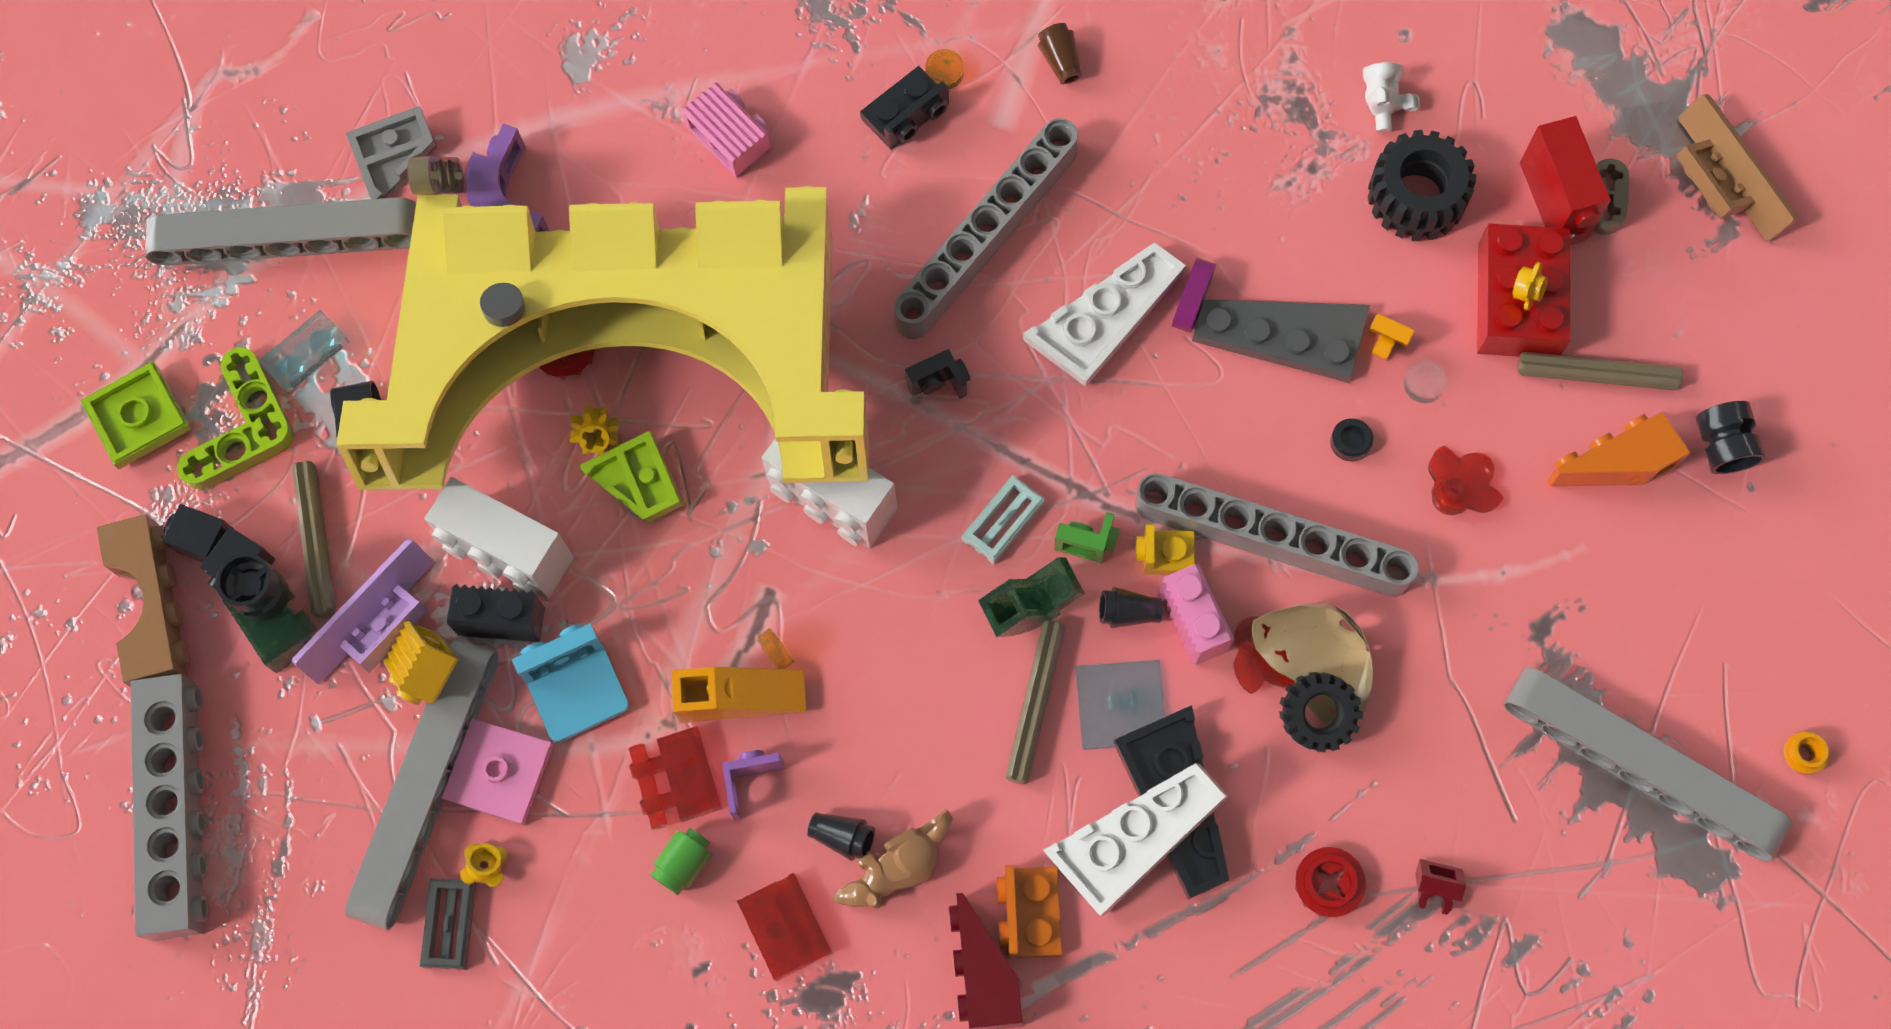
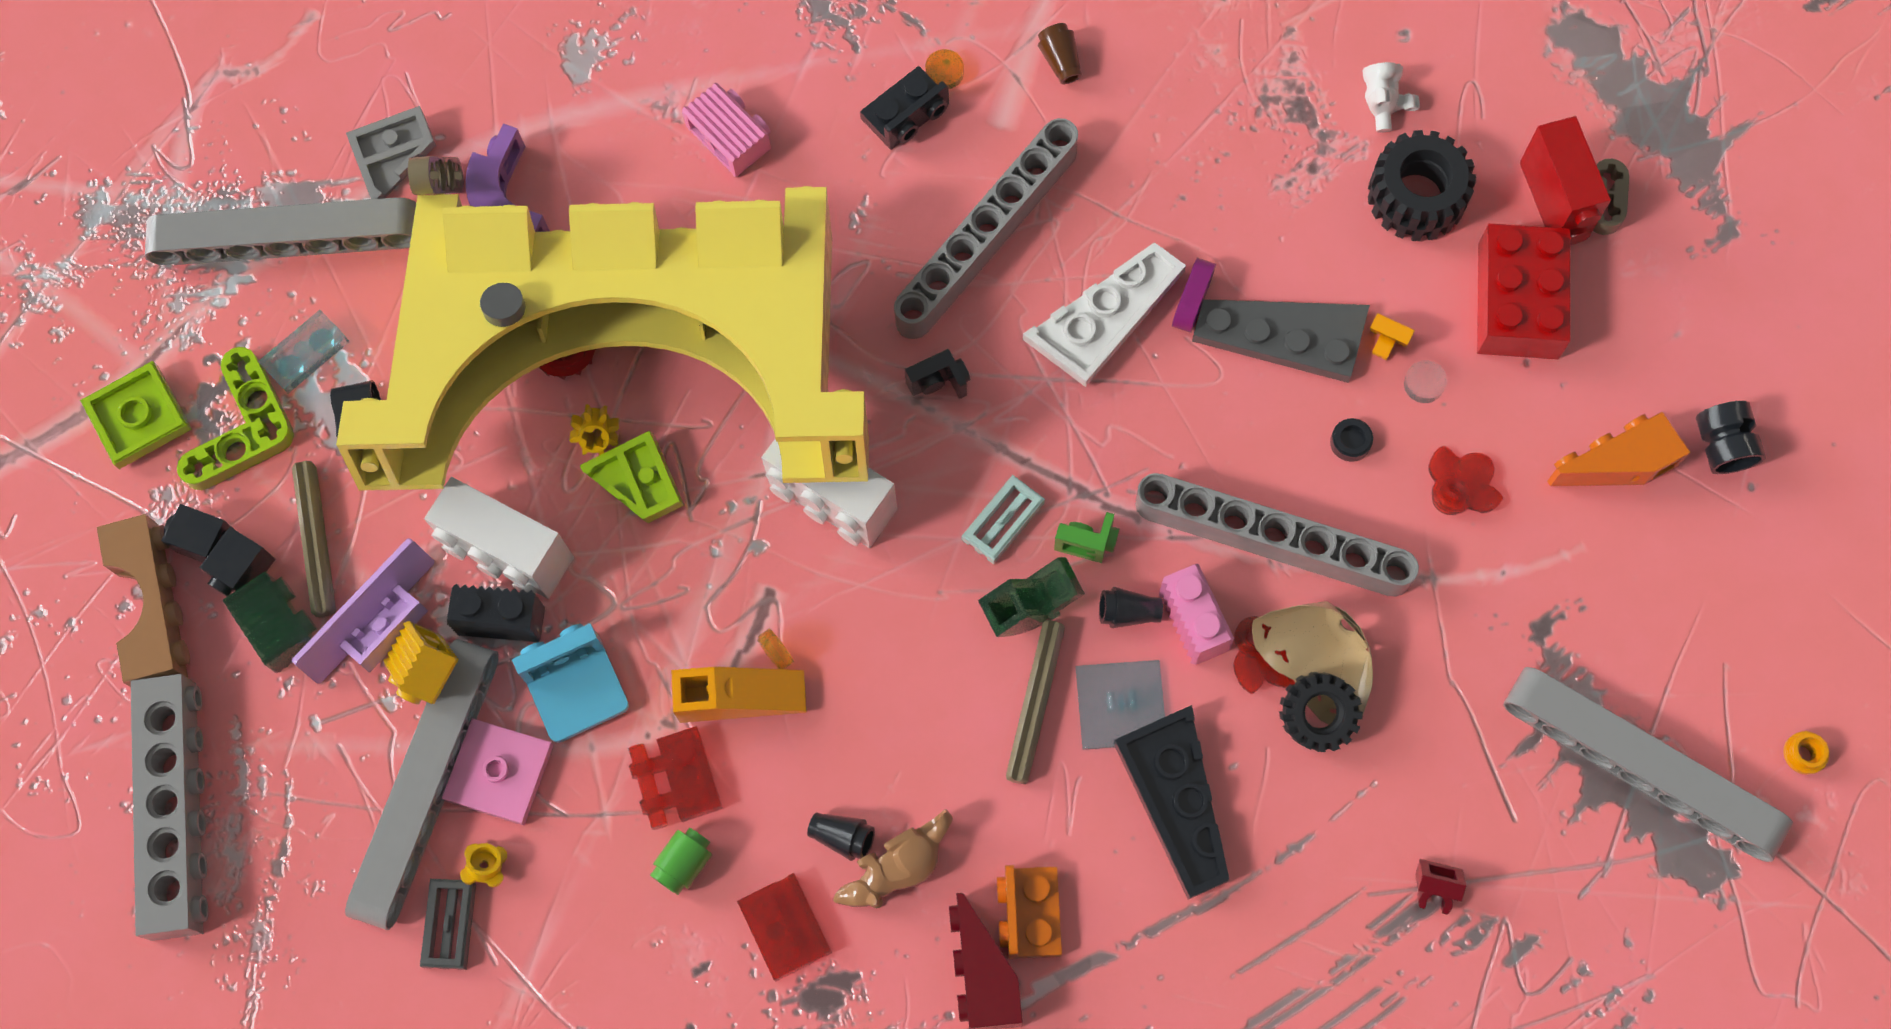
black wheel [215,552,290,622] -> none
medium lavender bracket [722,750,785,820] -> none
white wing [1043,763,1229,916] -> none
yellow bracket [1136,524,1195,575] -> none
red gear [1295,847,1366,918] -> none
yellow plate [1513,262,1548,311] -> none
dark tan axle [1517,351,1683,390] -> none
medium nougat bracket [1676,94,1798,241] -> none

